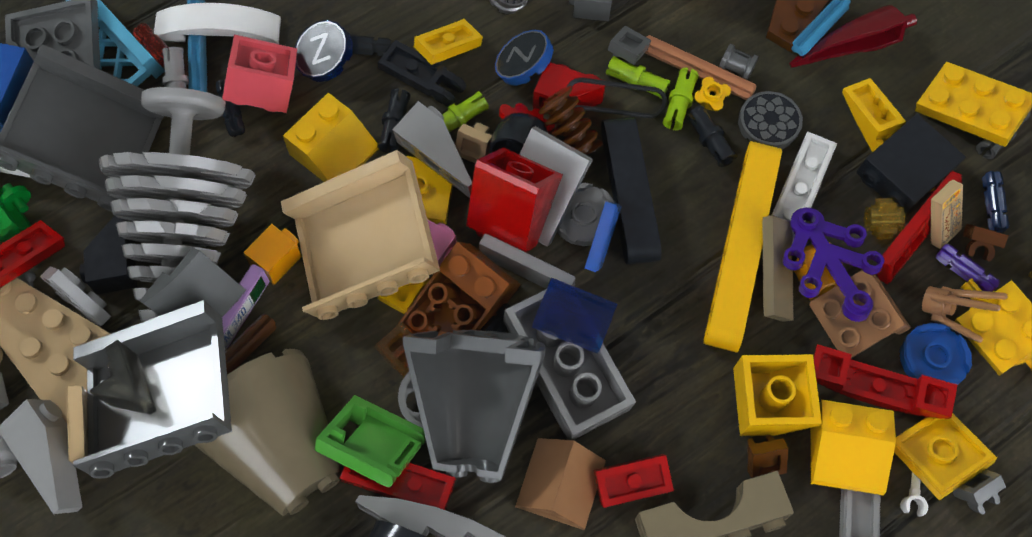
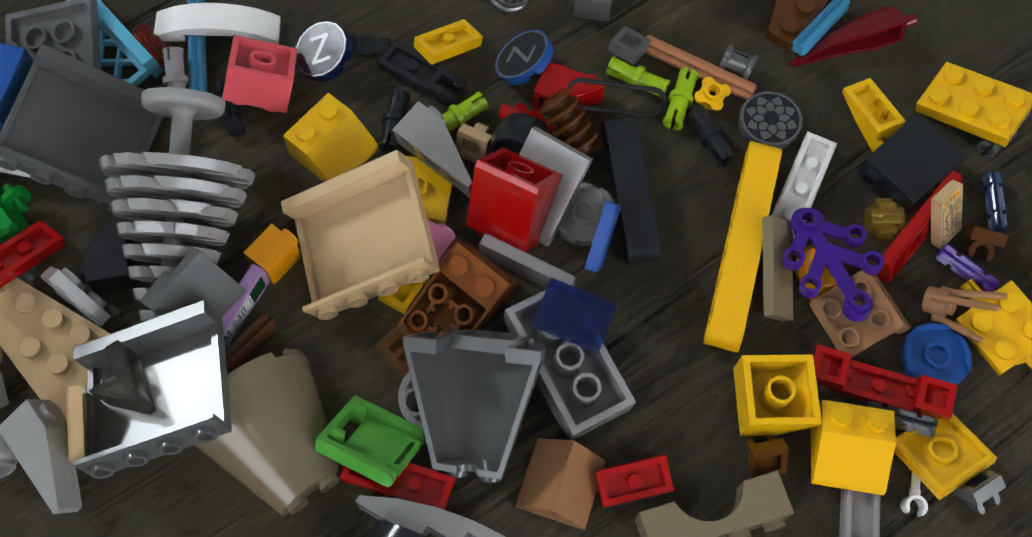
none -> black axle [866,400,938,437]

